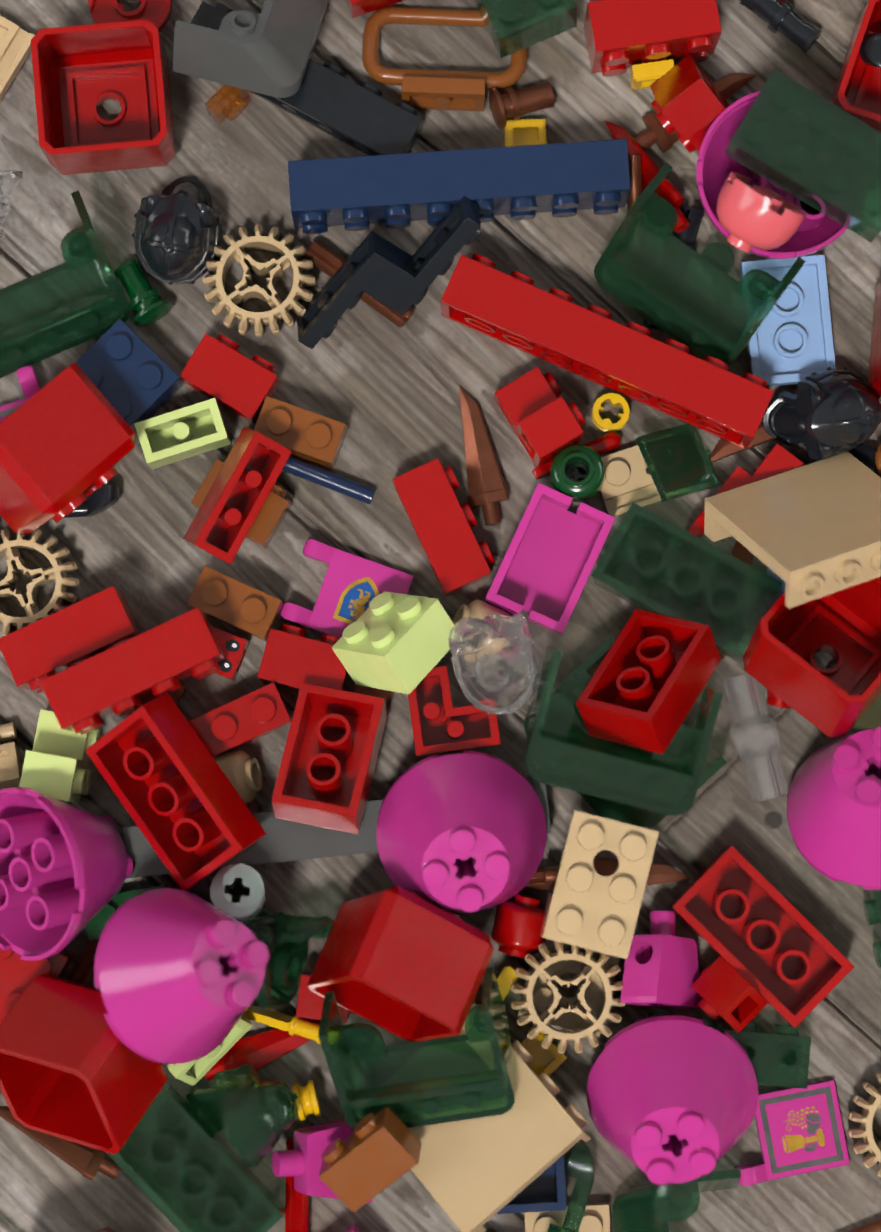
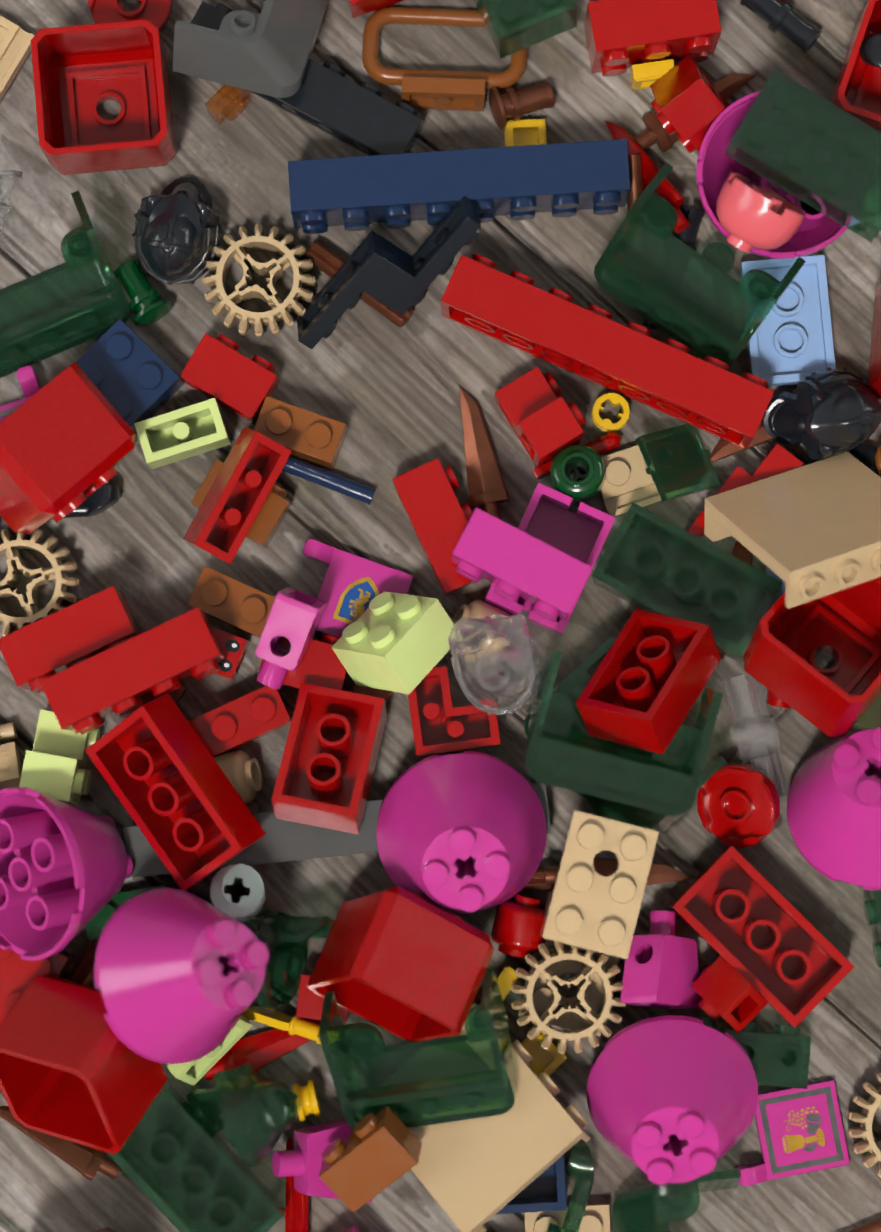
none -> torso [254,586,327,689]
none -> dark pink piece [452,508,593,622]
none -> red tile [697,762,780,848]

